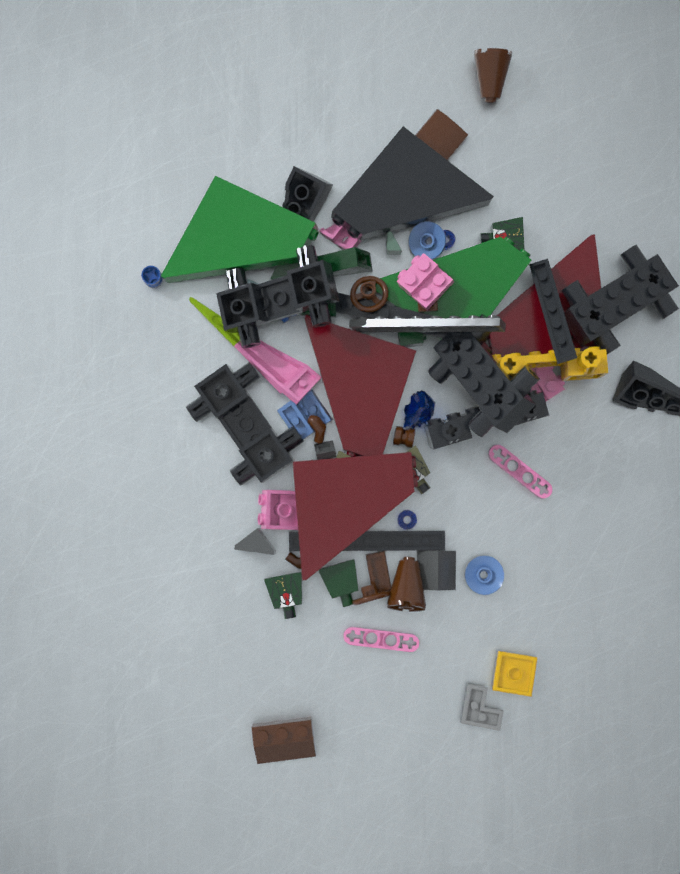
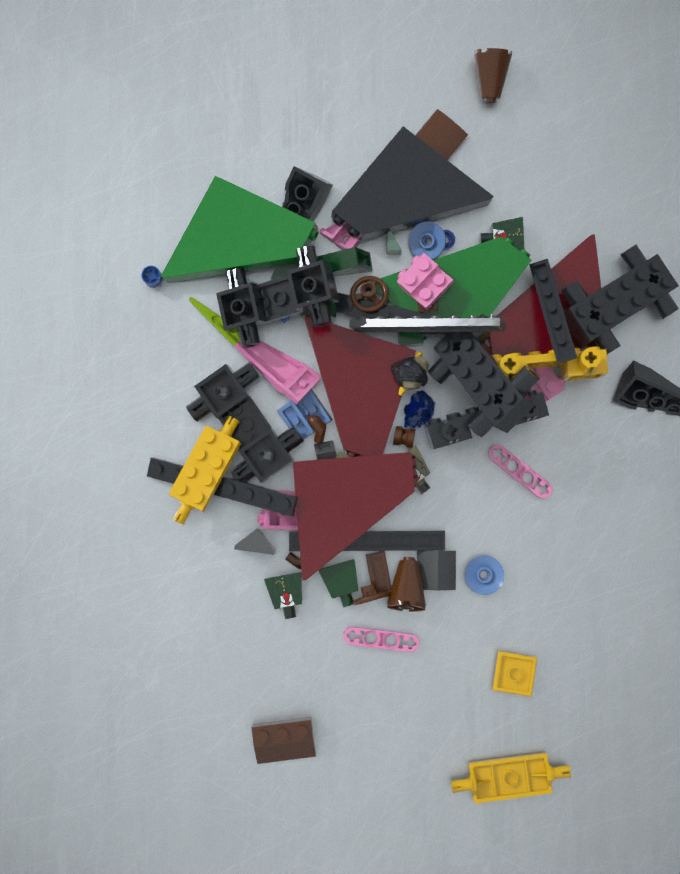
clear blue plate [397,510,417,530] -> none
light grey plate [461,683,504,731] -> none
none -> black plate [147,457,298,516]
none -> yellow plate [168,416,241,525]
none -> black hair [391,352,429,396]
none -> yellow plate [451,752,571,804]

